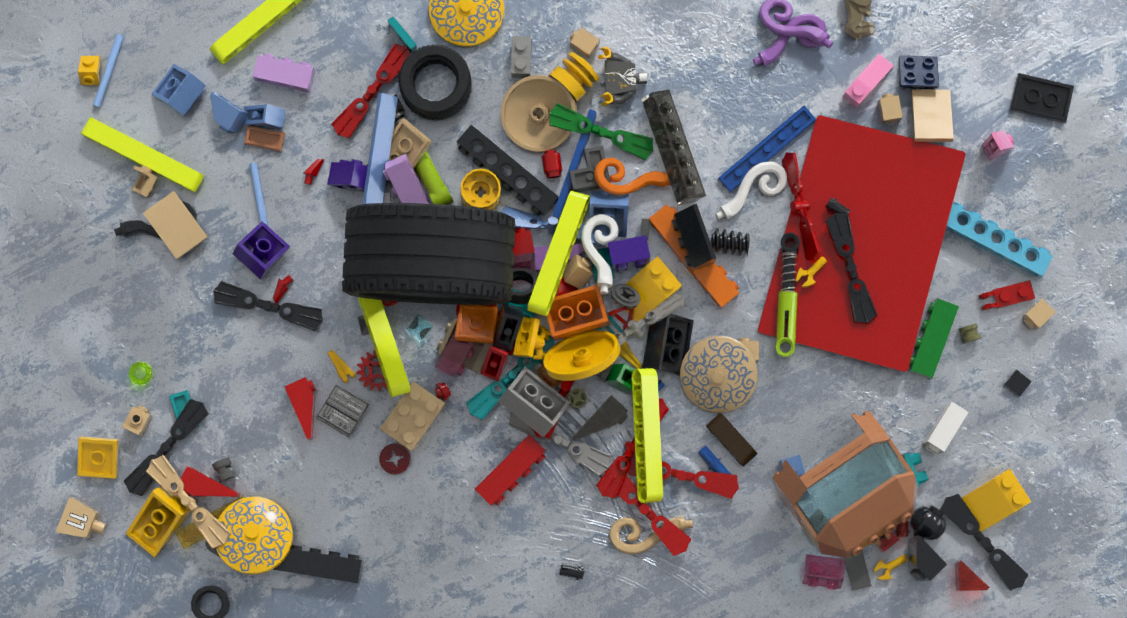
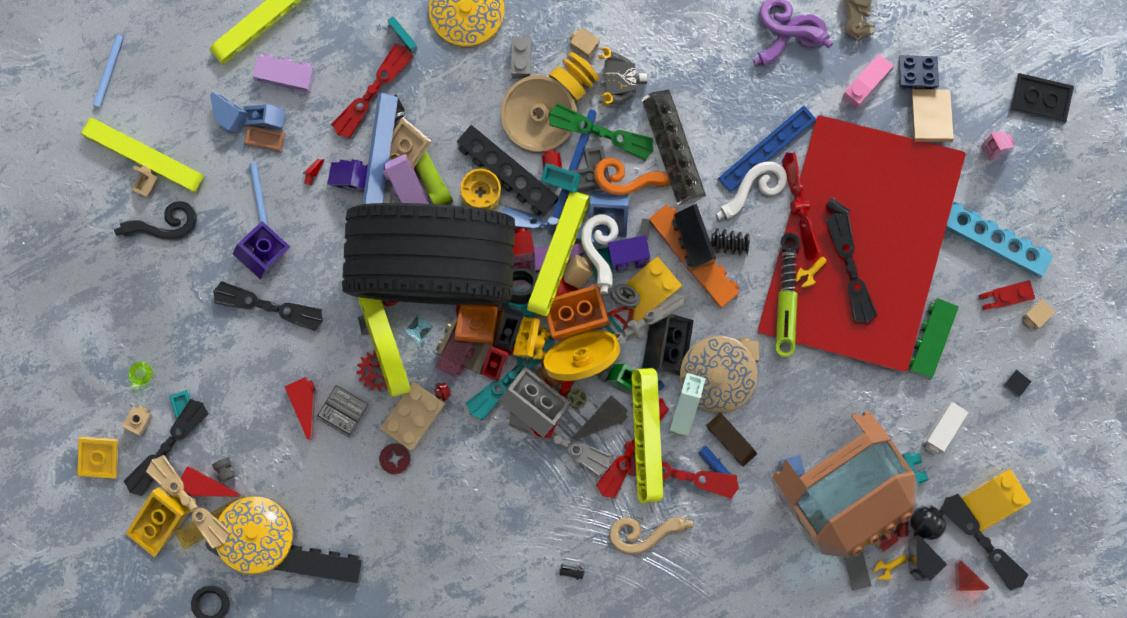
tan torso [56,497,106,538] -> none
yellow bracket [78,56,101,85] -> none
tan tile [143,191,208,260] -> none
medium blue slope [152,64,206,116] -> none
red bar [273,275,294,304] -> none
yellow piece [327,350,355,383] -> none
black tyre [398,44,472,120] -> none
red brick [475,434,546,506] -> none
red piece [605,470,691,556] -> none
yellow piece [619,342,642,369] -> none
clear pink bracket [802,554,845,590] -> none
tan brick [878,94,903,124] -> none
olive wheel [958,323,982,344] -> none
none -> teal tile [540,163,582,193]
none -> light aqua window [670,373,706,436]

